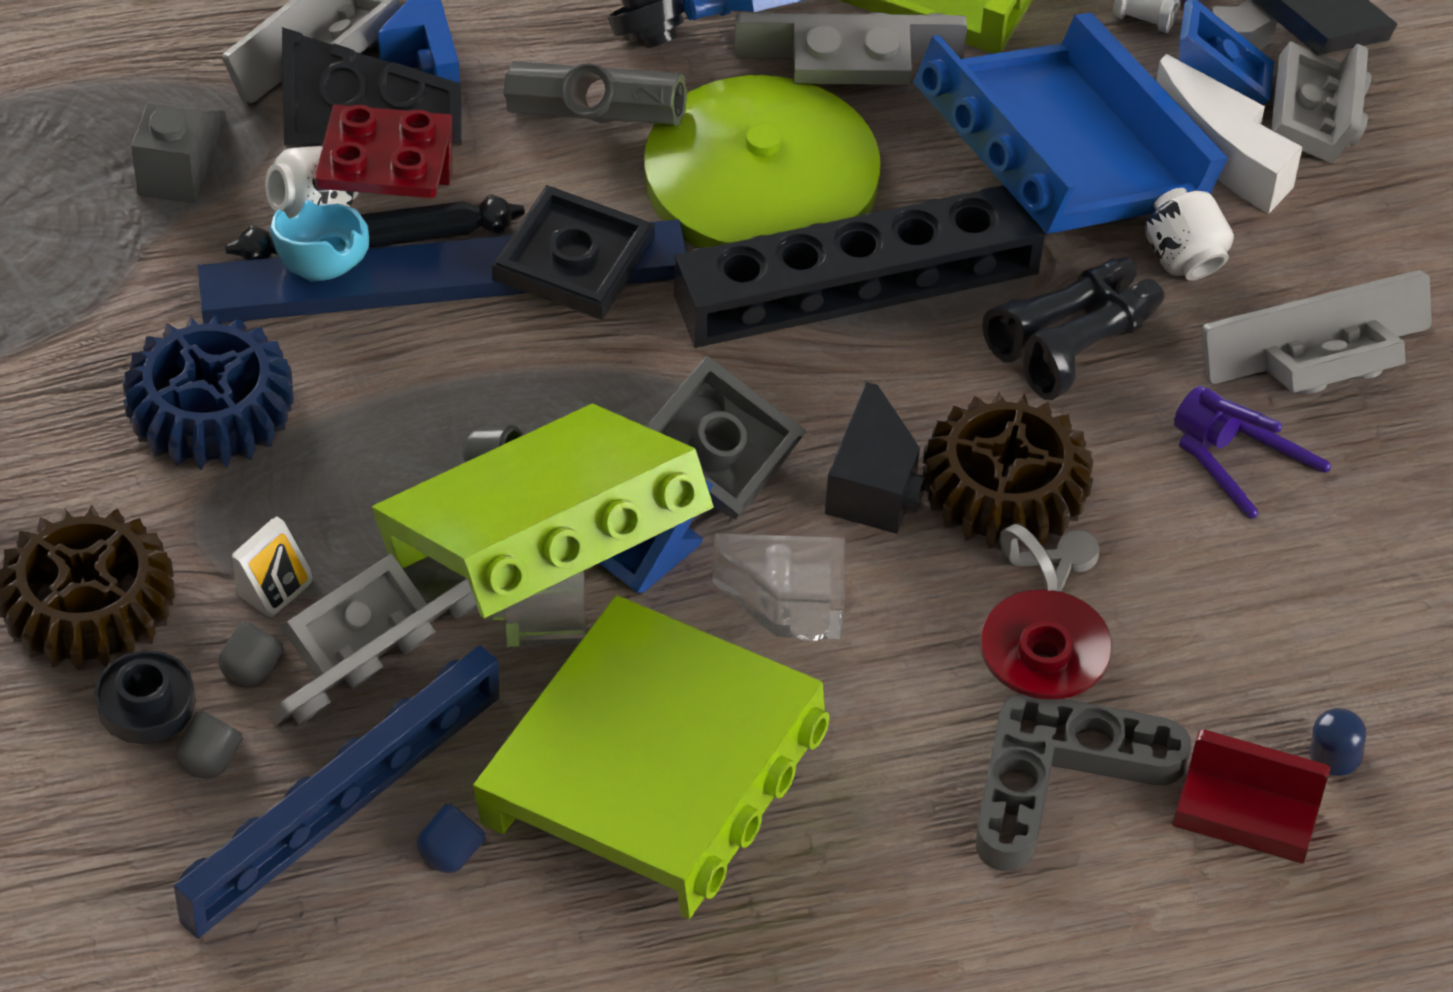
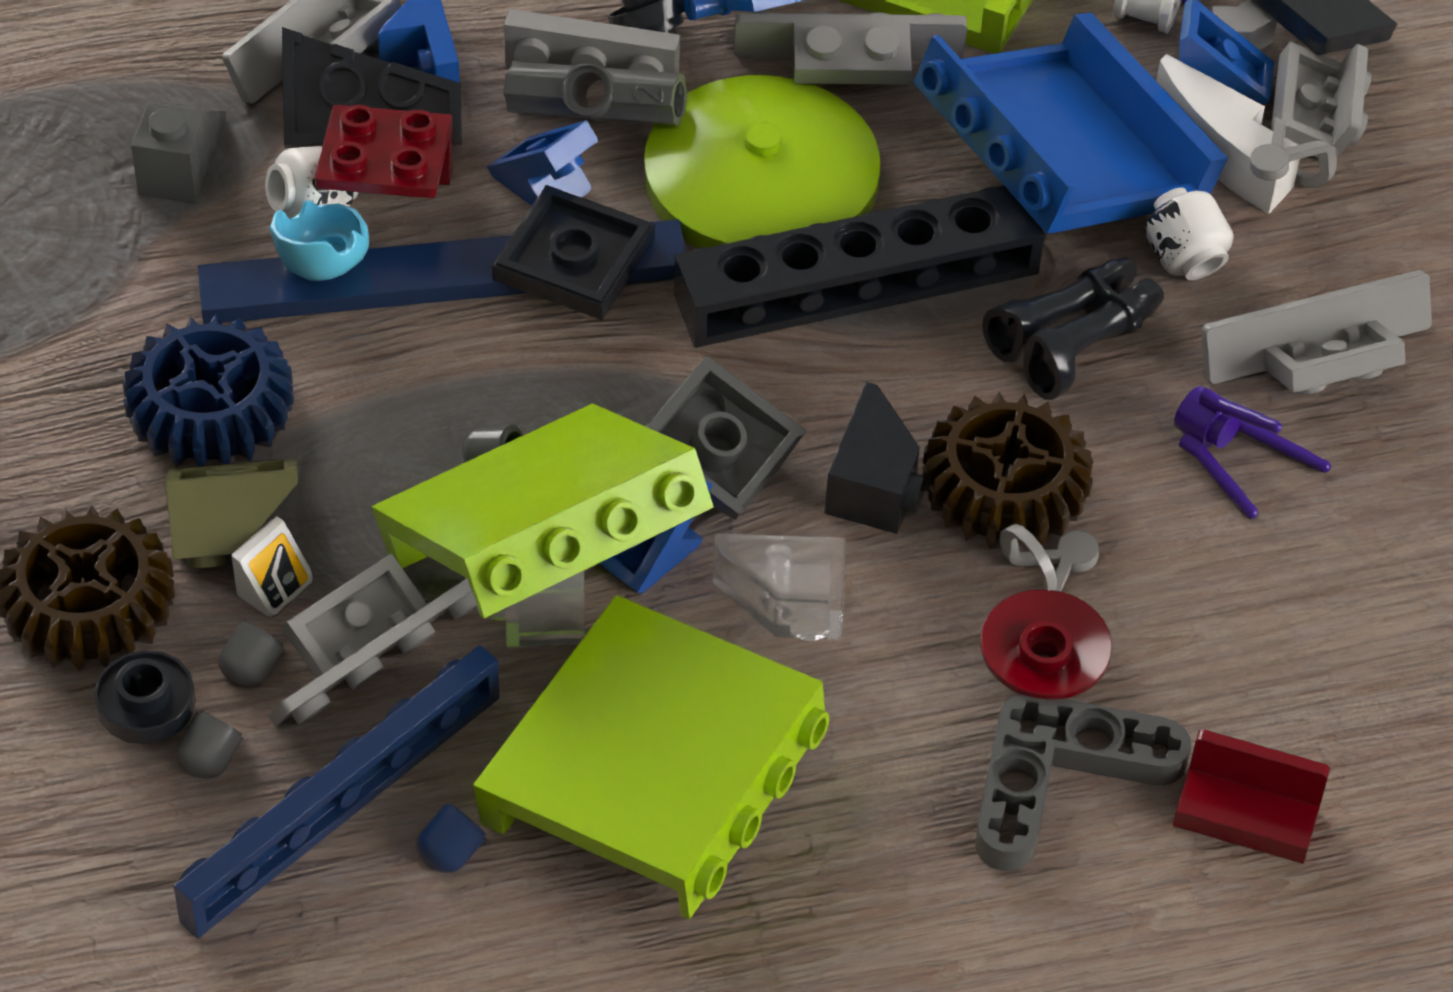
black wheel [225,195,525,260] -> none
dark blue piece [1310,708,1366,776] -> none
none -> olive slope [165,457,298,568]
none -> blue slope [487,120,599,206]
none -> light grey plate [504,9,680,81]
none -> light grey piece [1250,117,1337,188]

